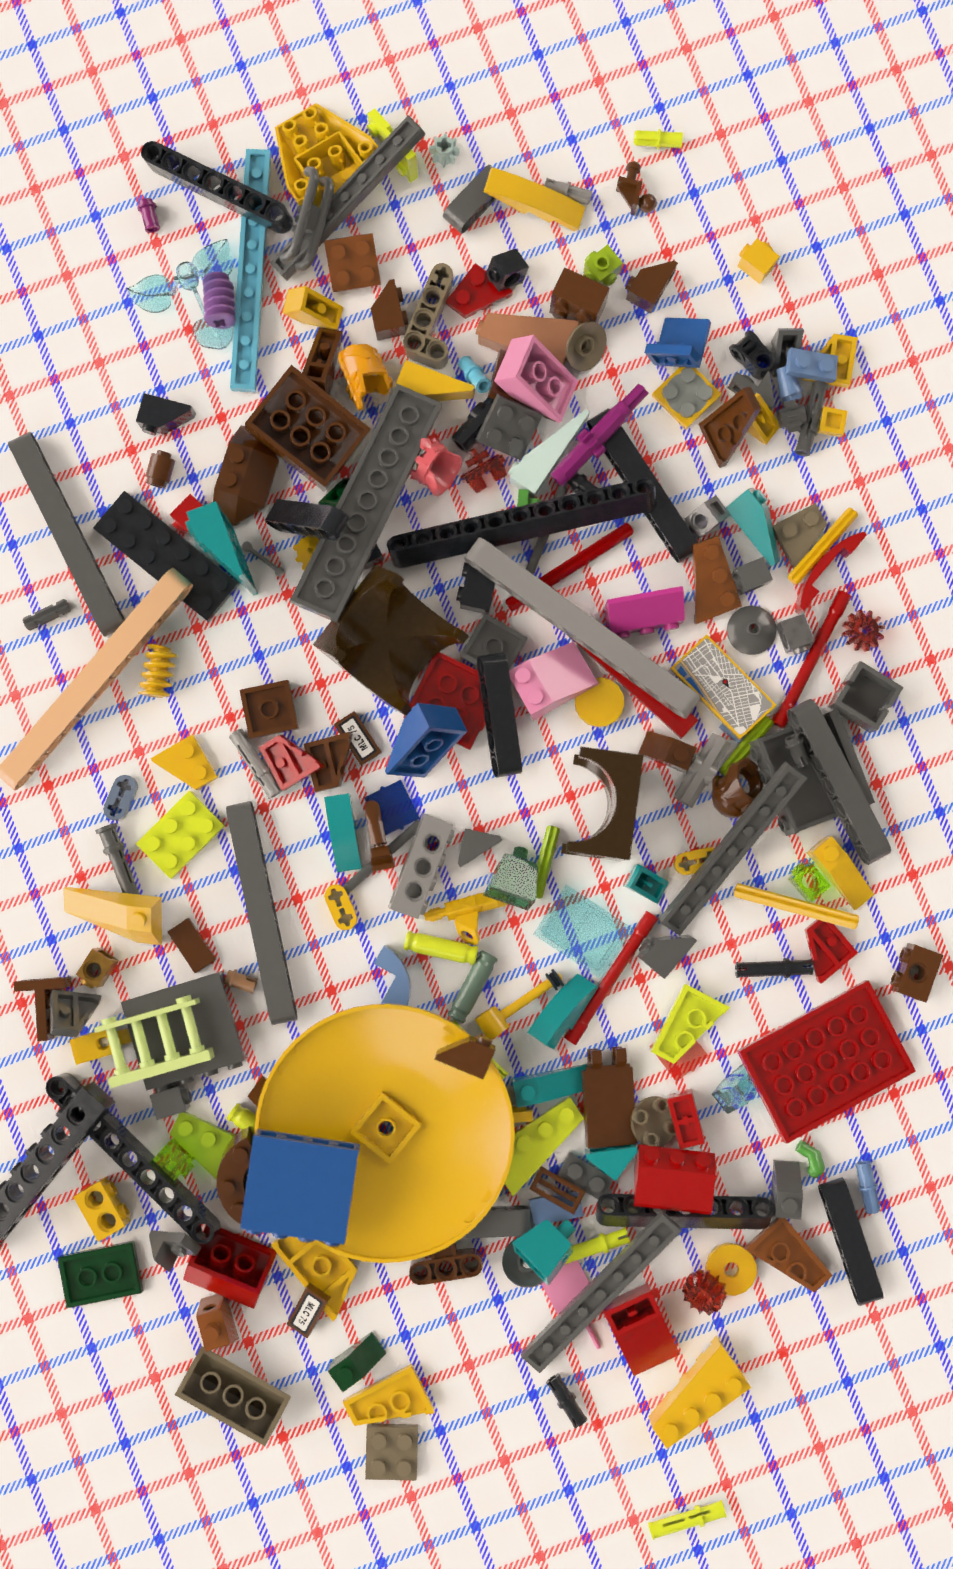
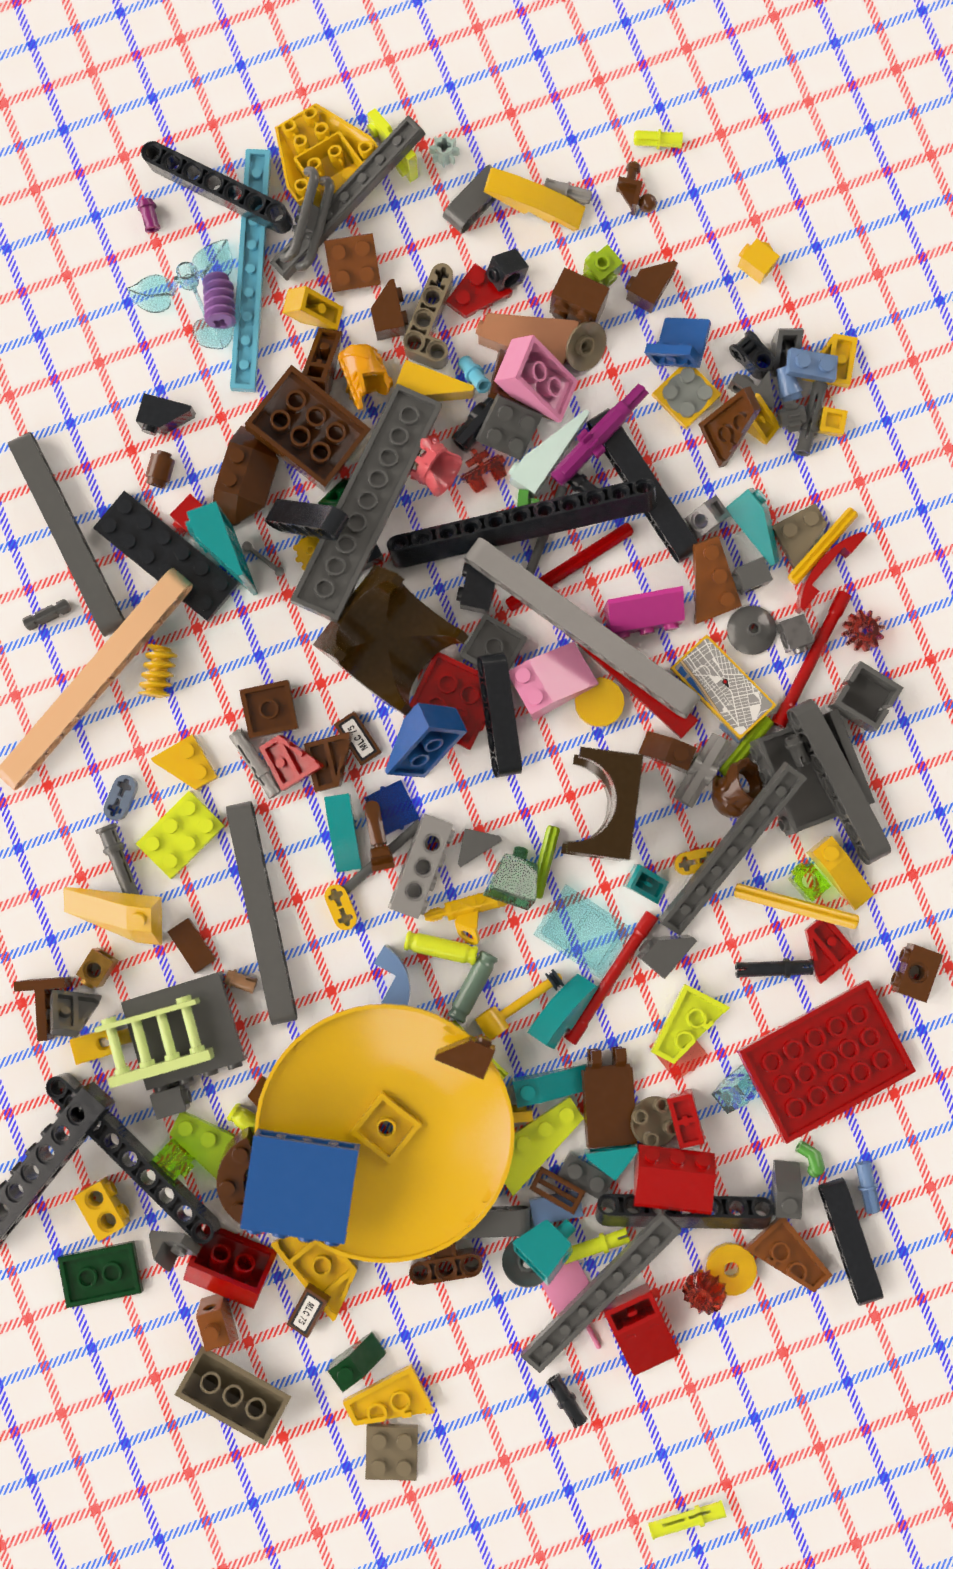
yellow wedge [648,1335,751,1449] -> none

